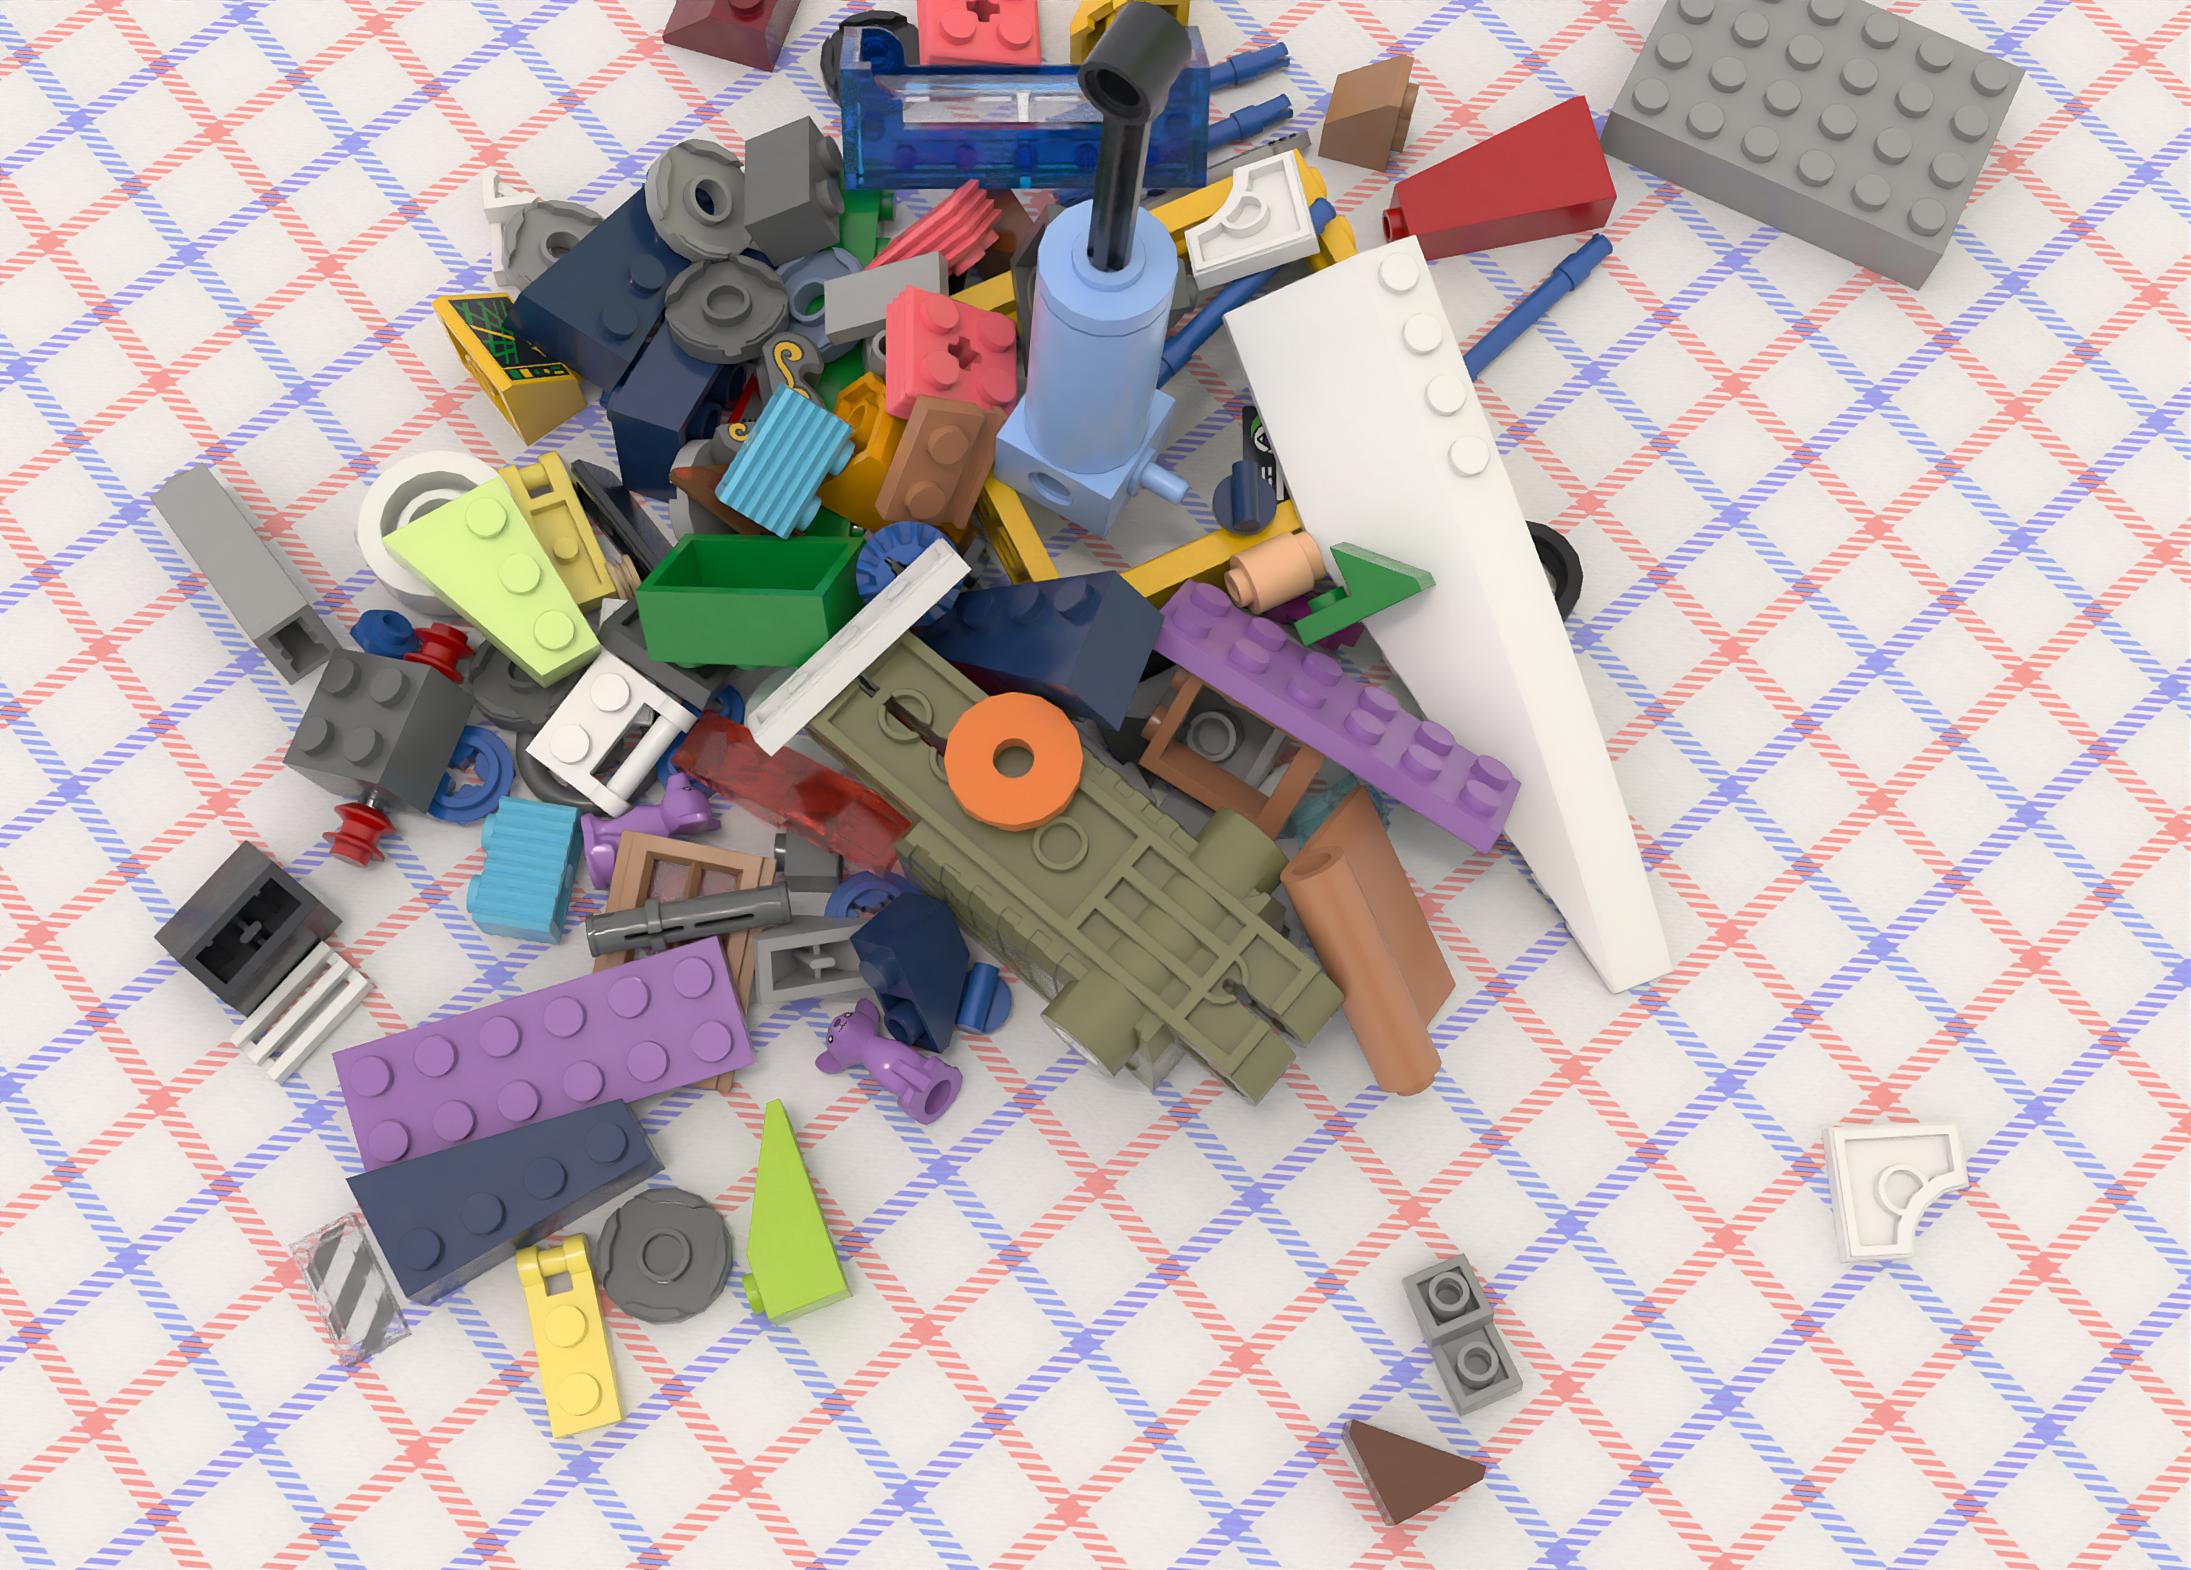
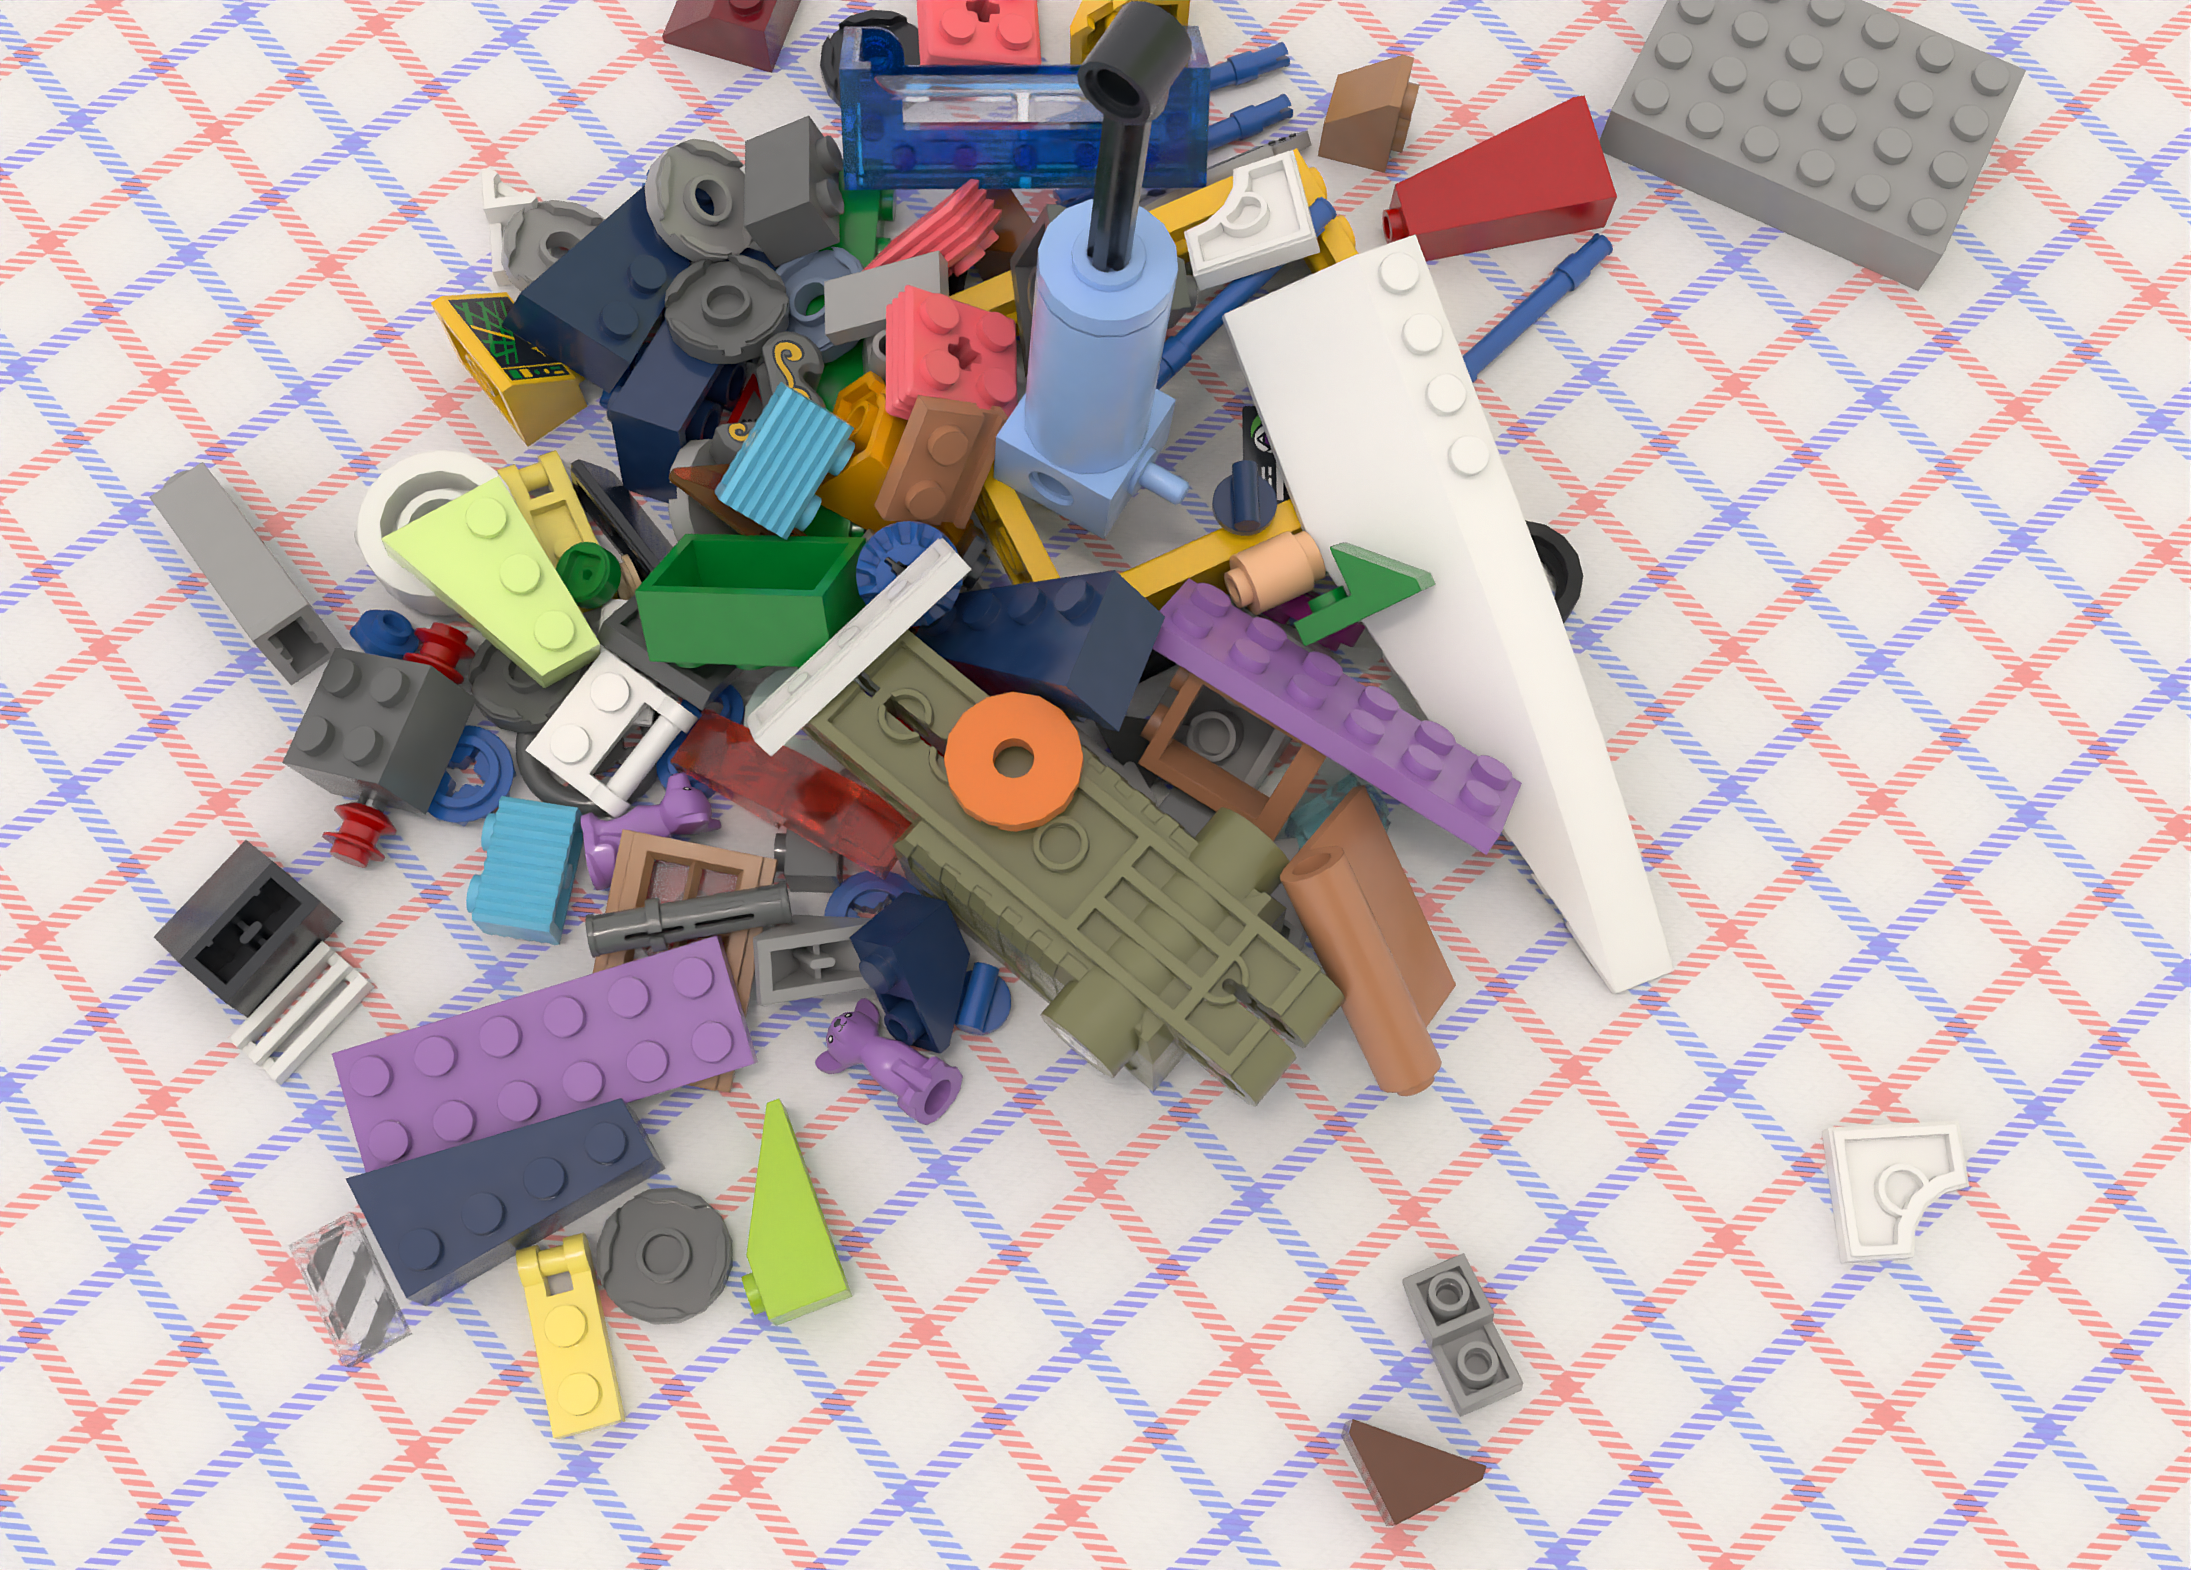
none -> green tile [555,542,621,609]

